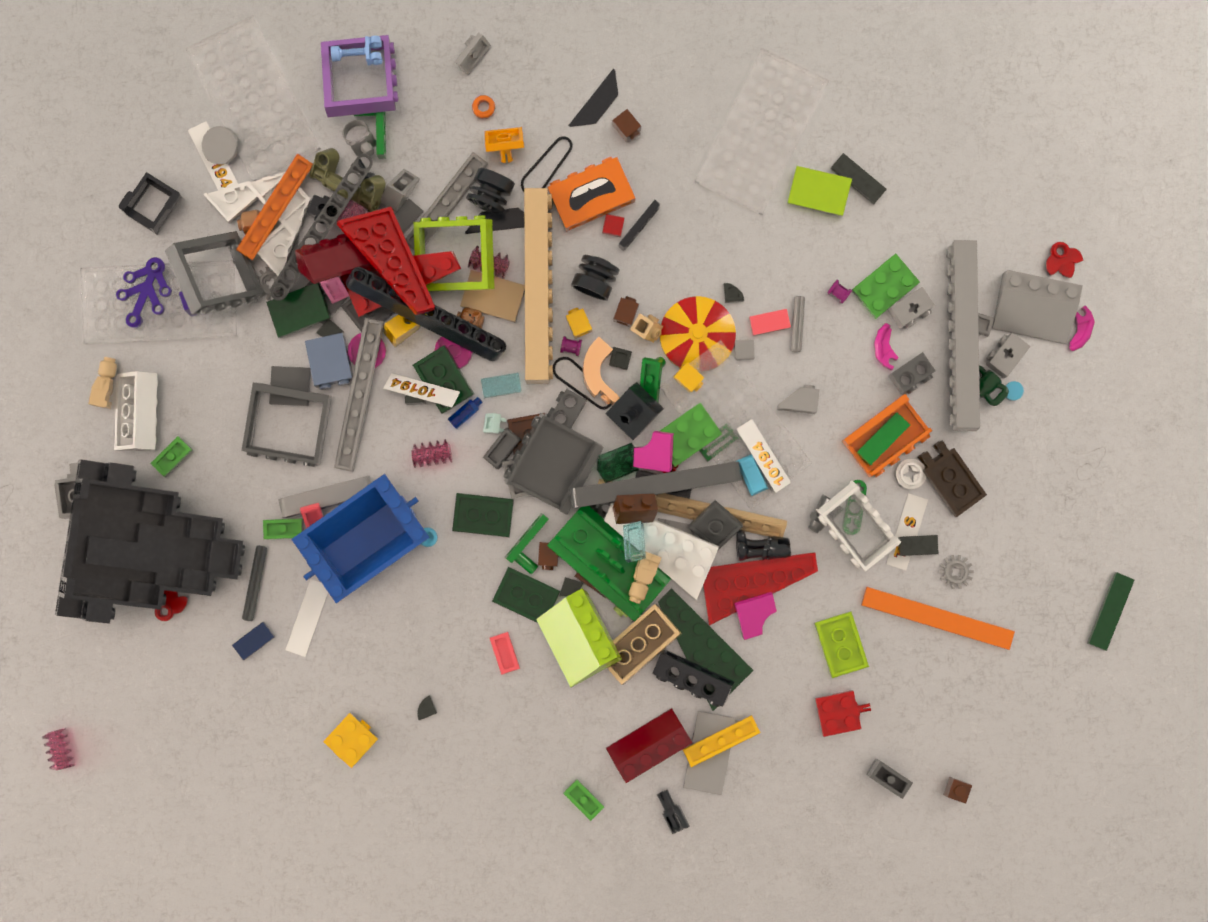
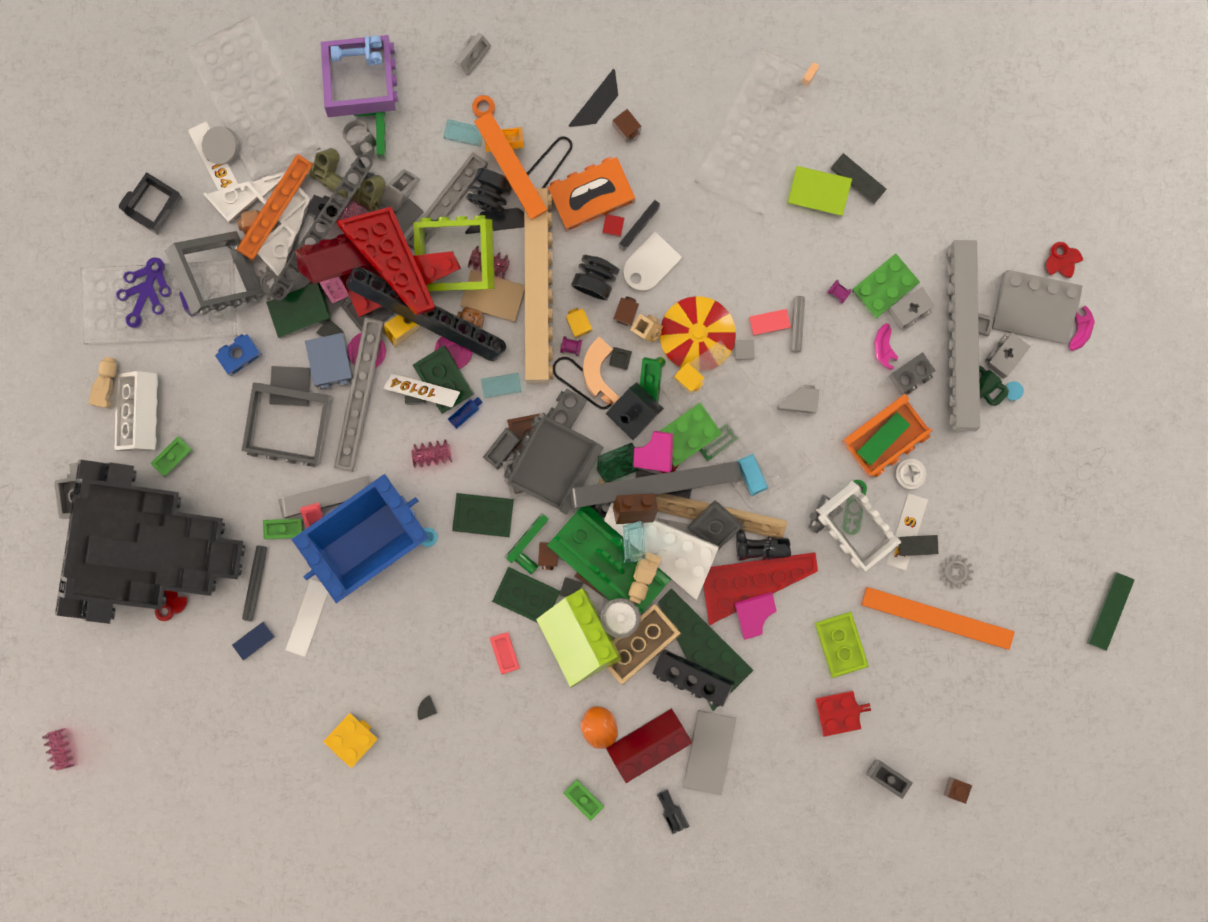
light aqua tile [483,413,506,434] -> none
yellow tile [682,715,761,767] -> none
pearl dark grey tile [723,283,744,303] -> none
white sticker [737,419,791,493] -> none
dark brown tile [918,440,987,517] -> none
none -> blue brick [215,334,262,376]
none -> clear light blue tile [443,119,483,147]
none -> orange tile [474,112,548,220]
none -> orange piece [580,706,618,749]
none -> clear piece [601,598,641,638]
none -> white tile [623,232,682,292]
none -> light nougat tile [802,63,819,87]

